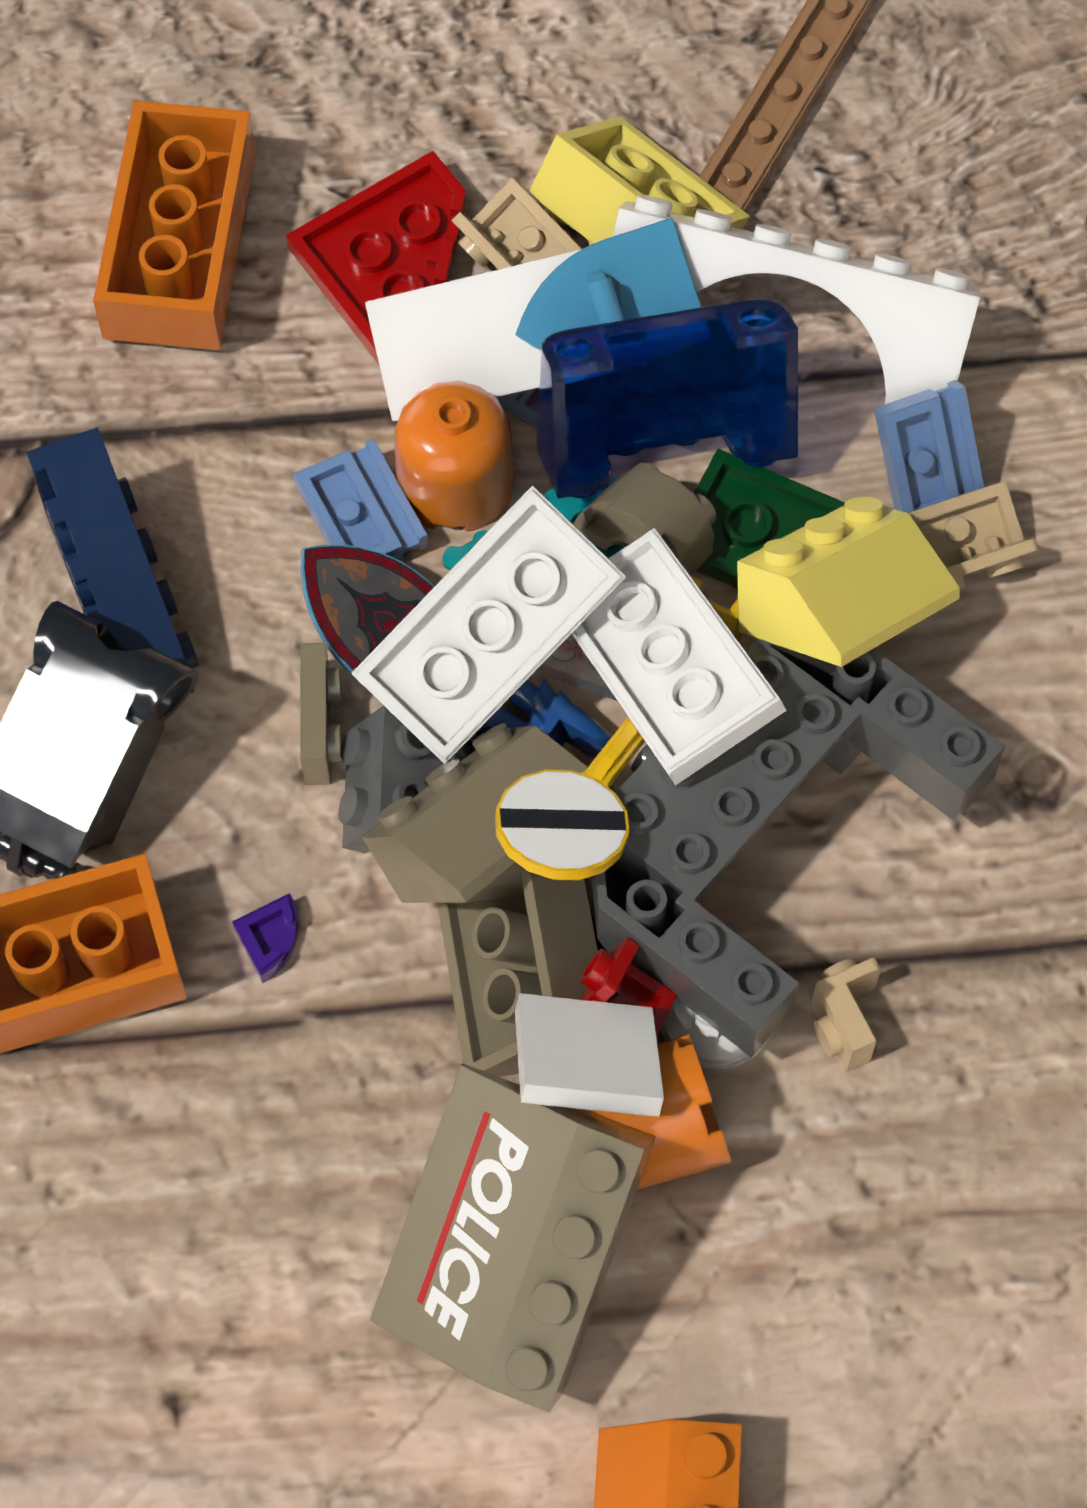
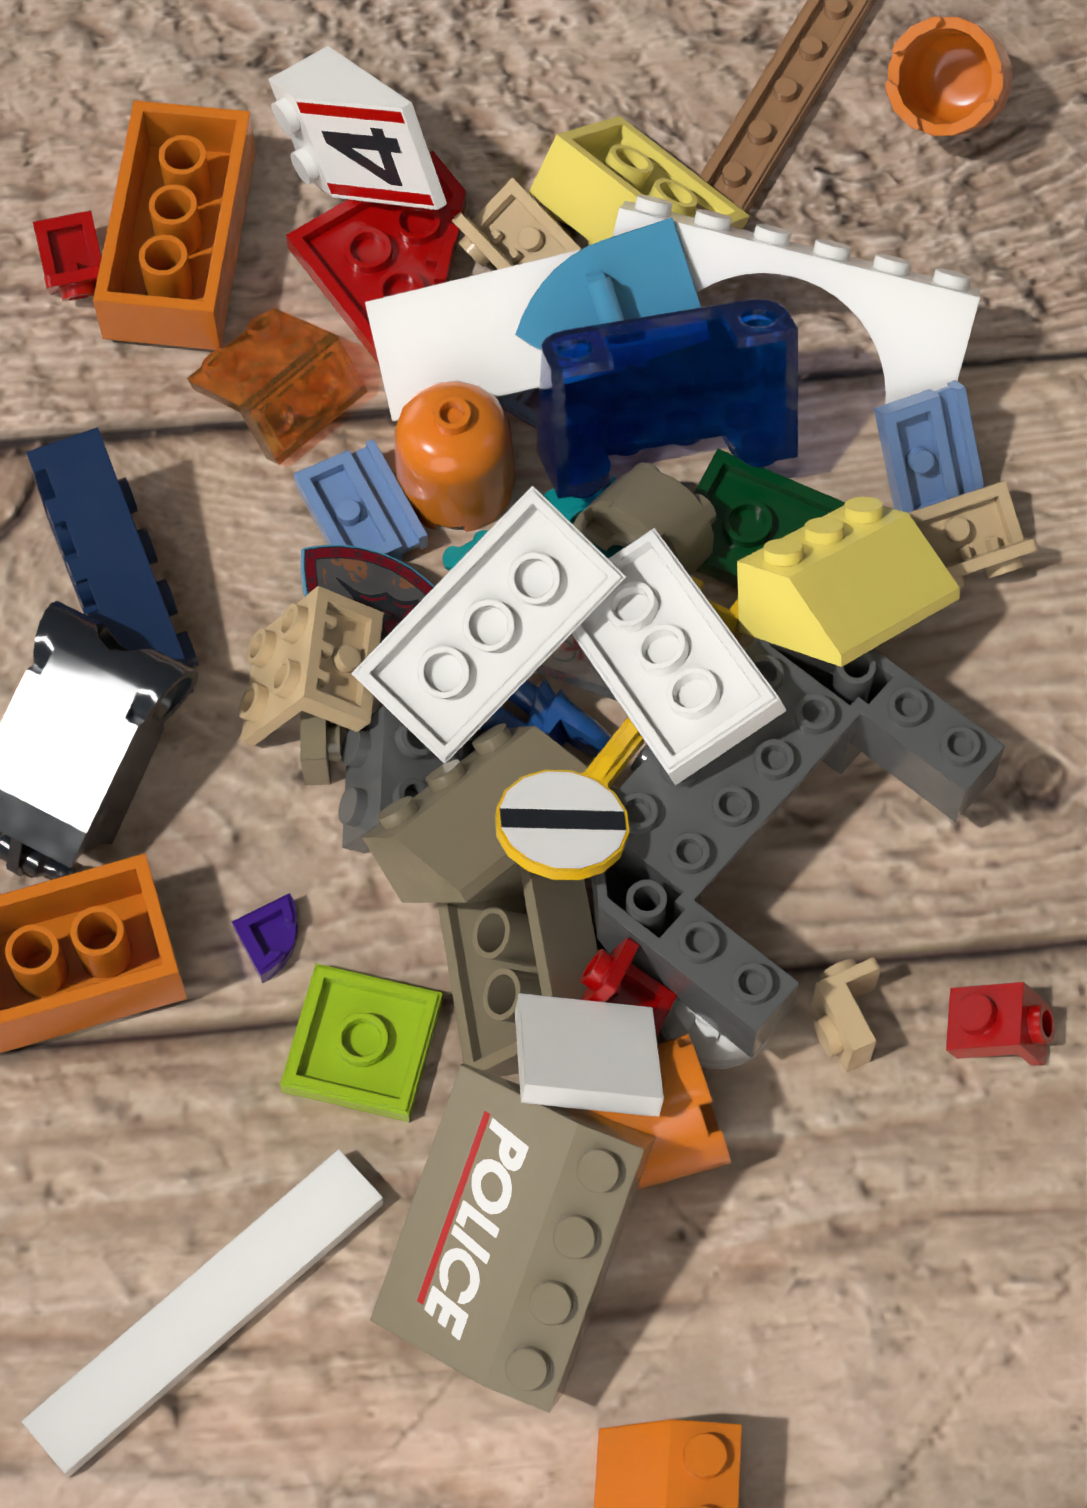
none -> white tile [21,1149,384,1478]
none -> red bracket [33,210,102,301]
none -> clear orange bracket [187,309,368,465]
none -> tan bracket [239,586,384,746]
none -> white slope [269,46,447,210]
none -> lime tile [280,963,443,1123]
none -> orange cylinder [885,16,1012,136]
none -> red bracket [946,982,1055,1066]

